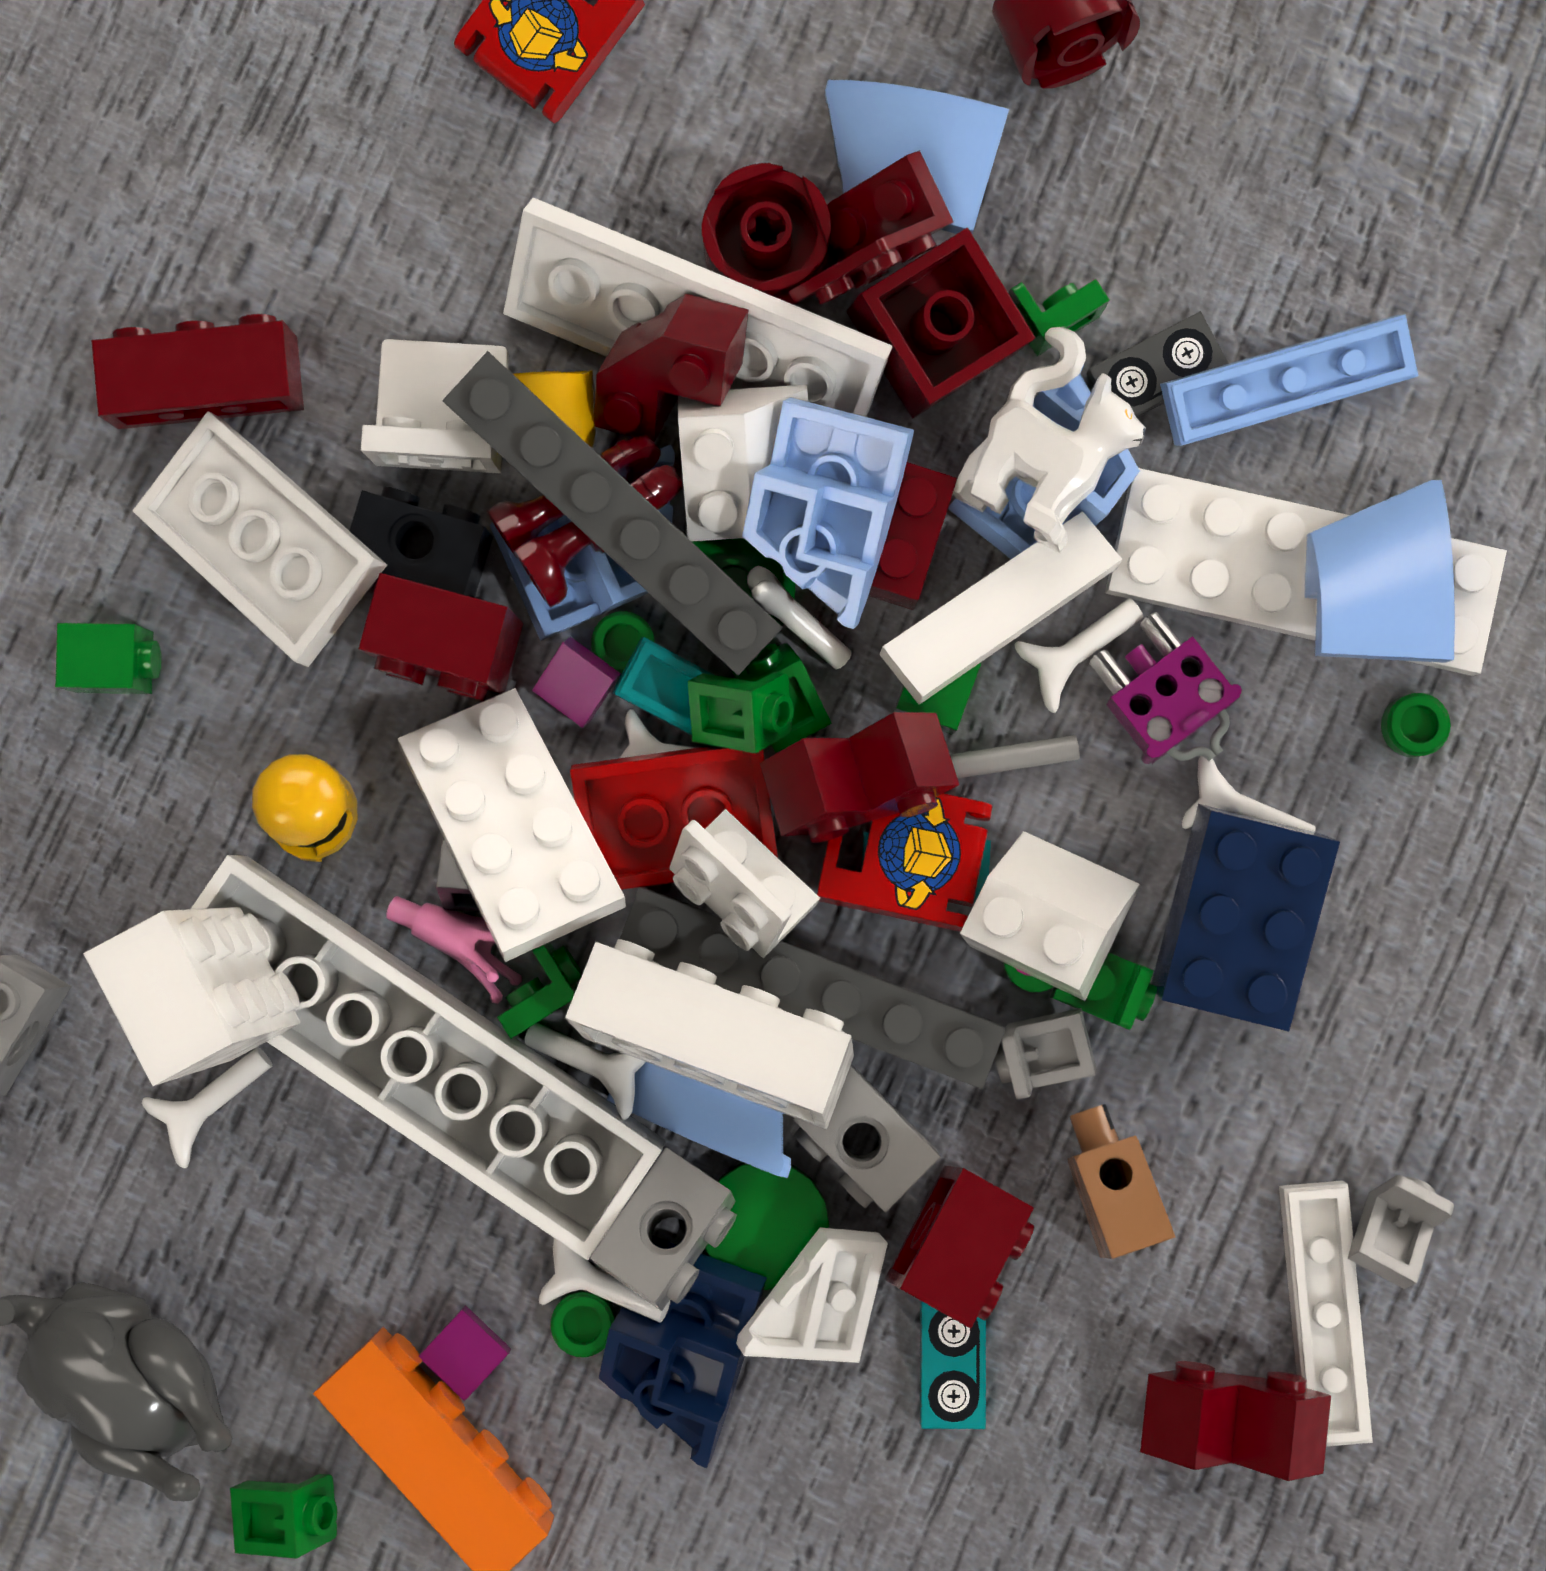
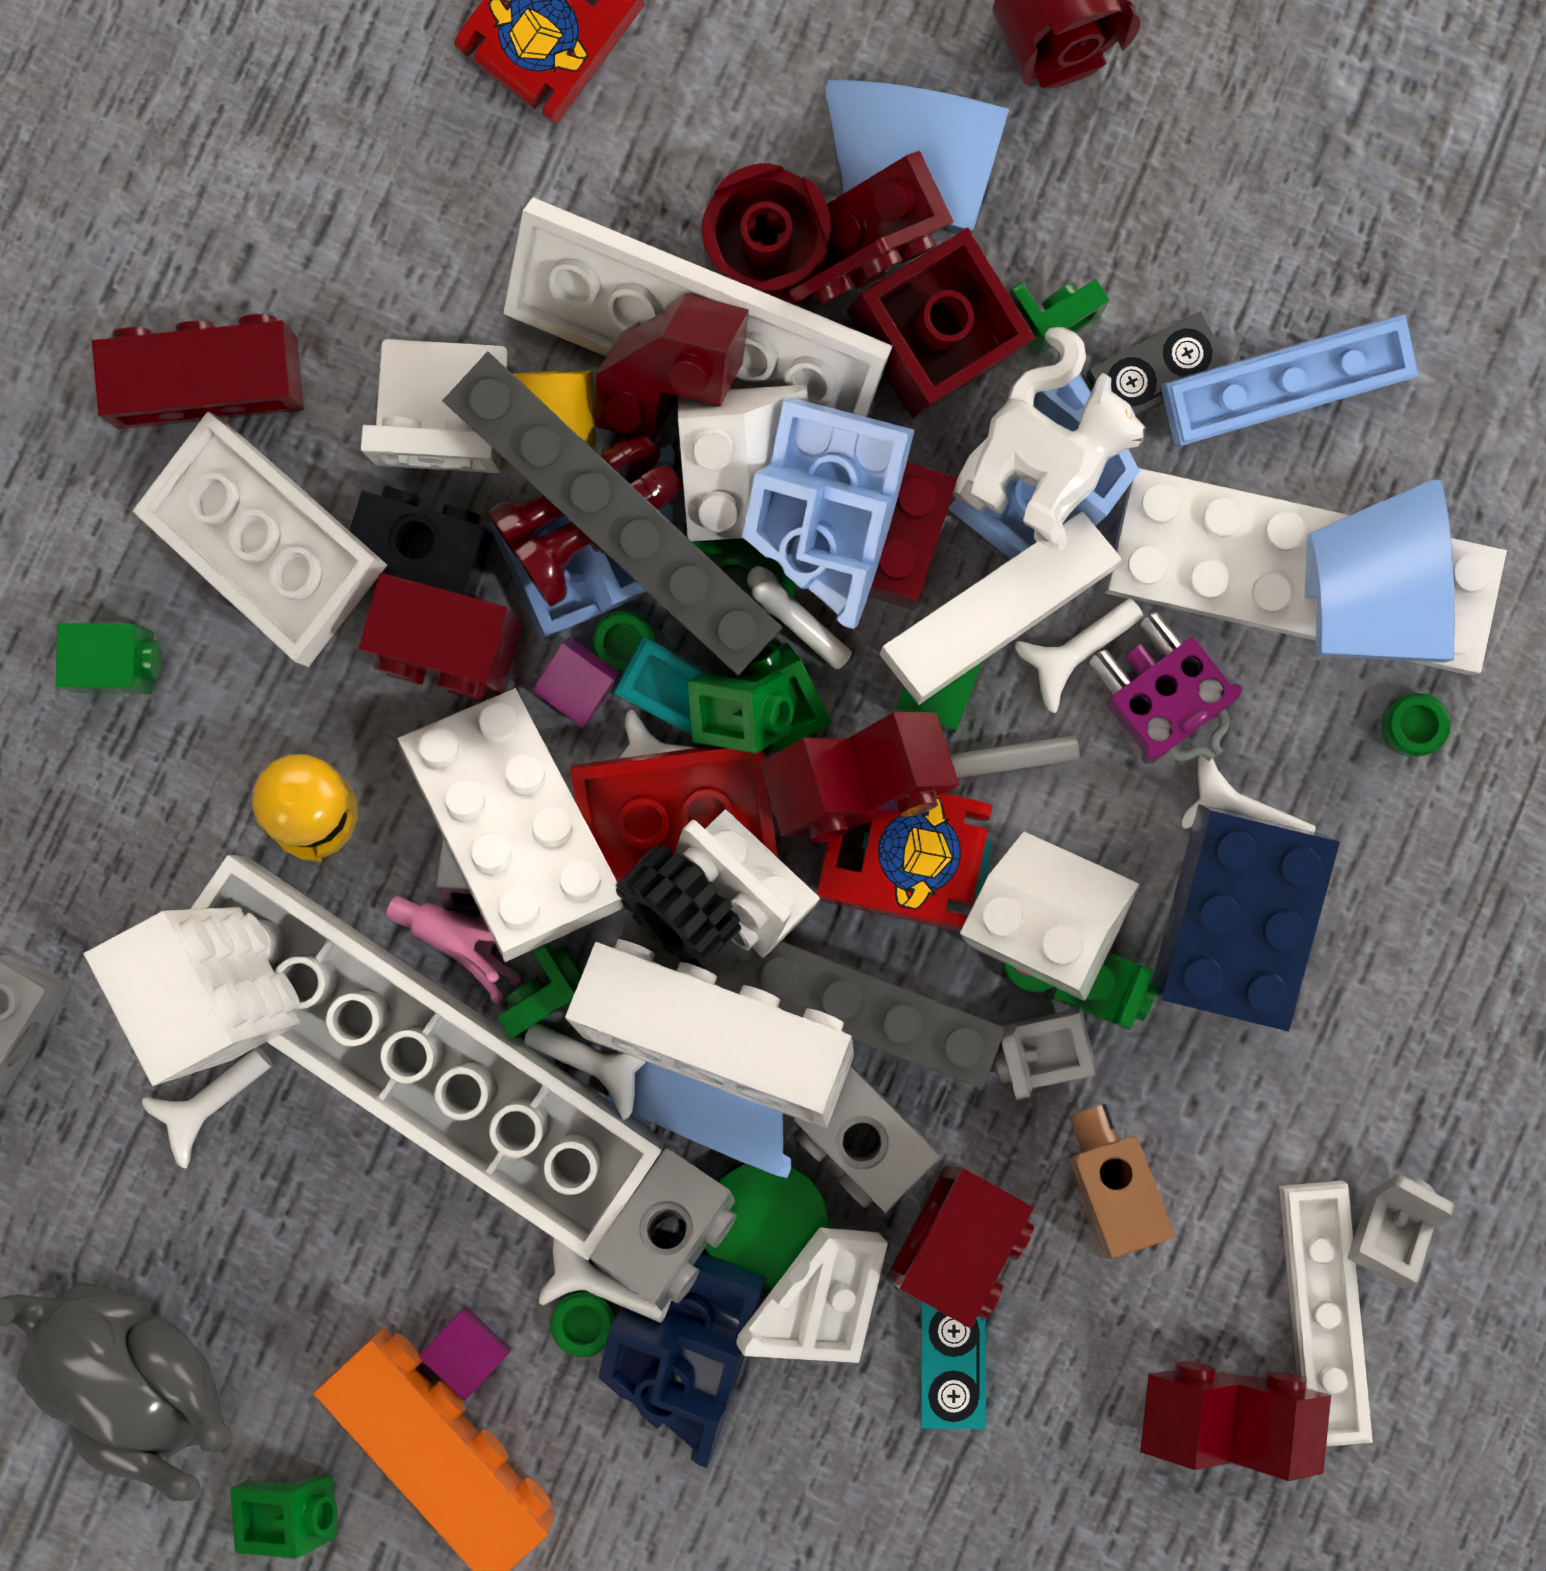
none -> black tyre [615,845,741,969]

